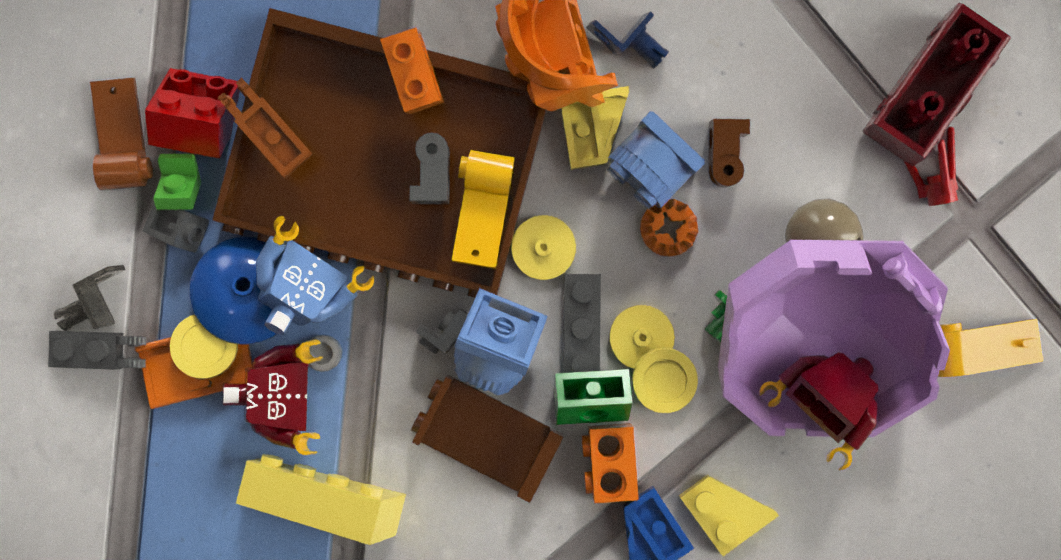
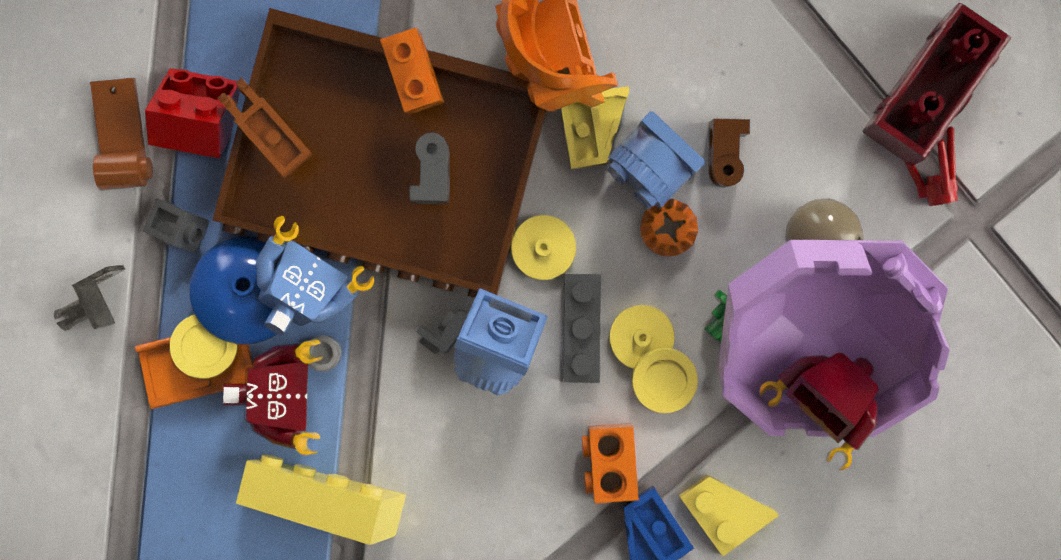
dark grey hinge [48,331,146,370] -> none
bright green bracket [153,154,201,210] -> none
reddish brown panel [410,375,564,503] -> none
yellow door [452,150,515,269] -> none
green brick [553,369,633,425] -> none
dark blue bracket [586,11,669,69] -> none
yellow door [938,319,1043,377] -> none

